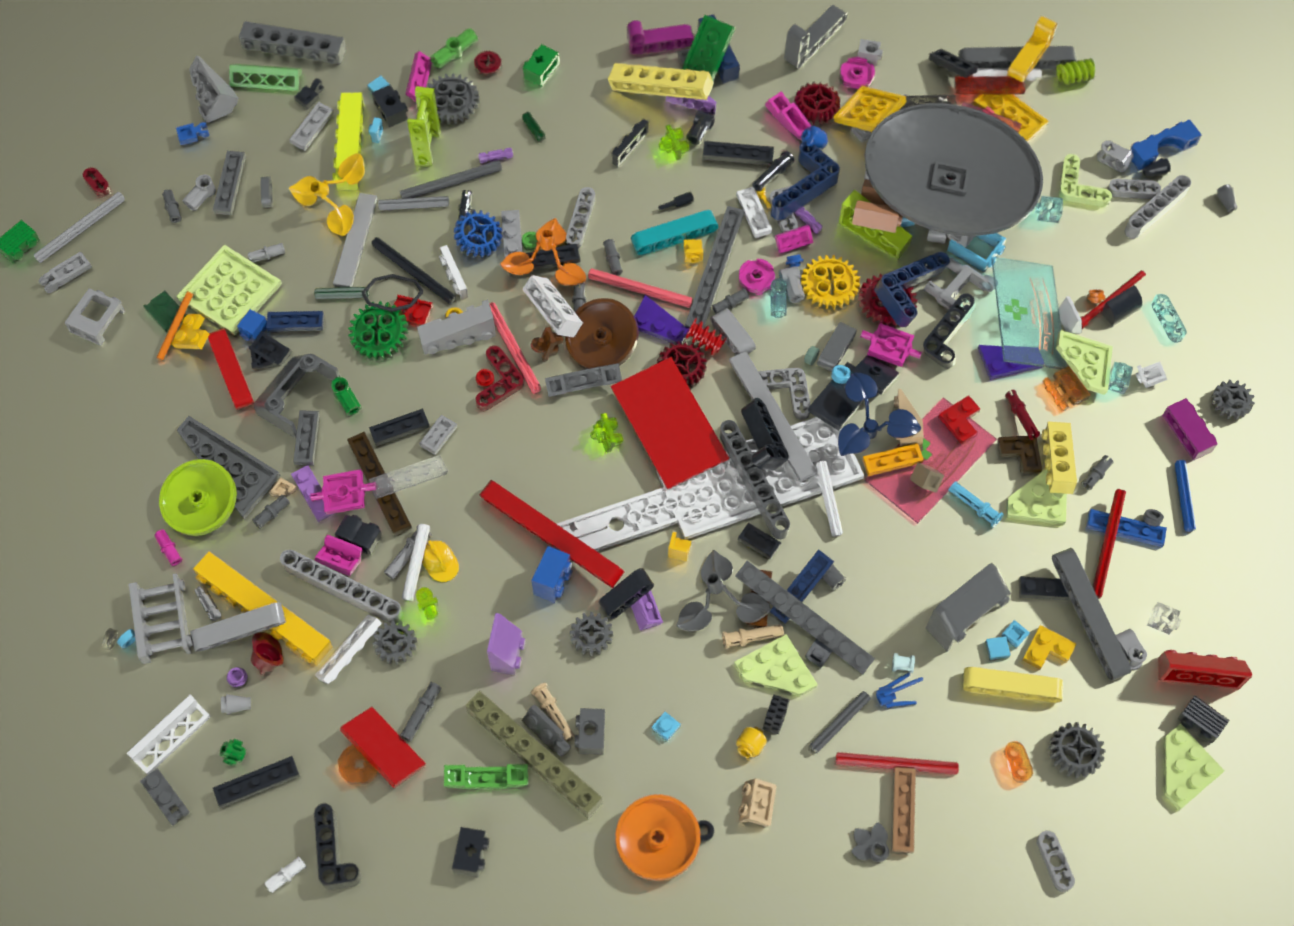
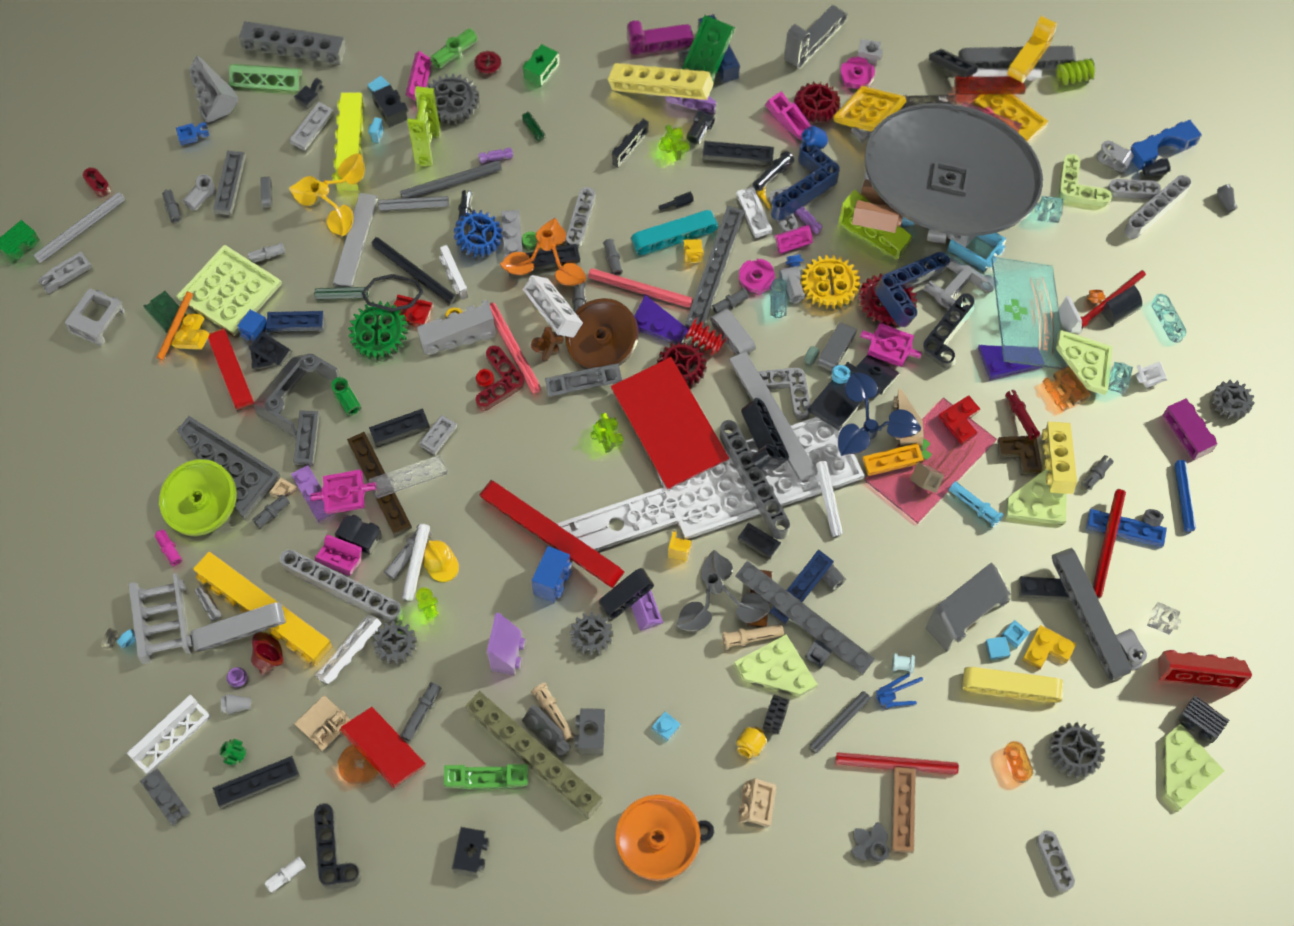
none -> tan hinge [294,695,350,751]

